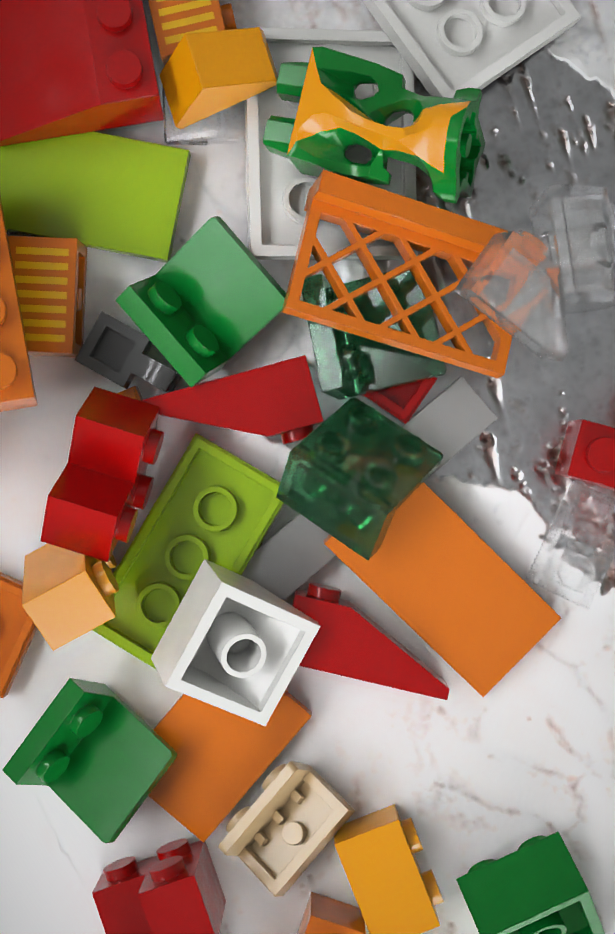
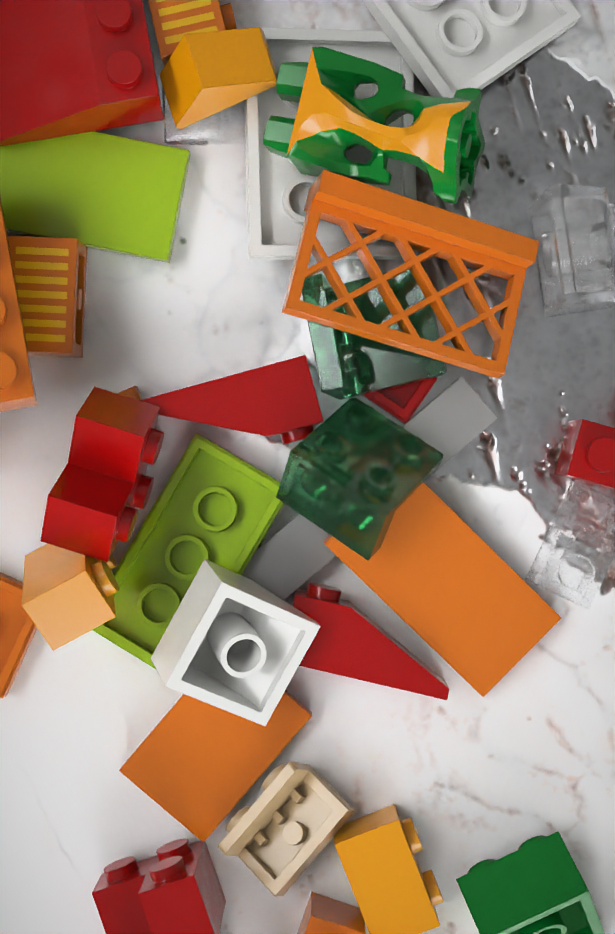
green bracket [2,678,177,843] -> none
dark grey plate [75,311,181,393] -> none
green bracket [115,216,286,388] -> none
clear slope [454,230,569,362] -> none

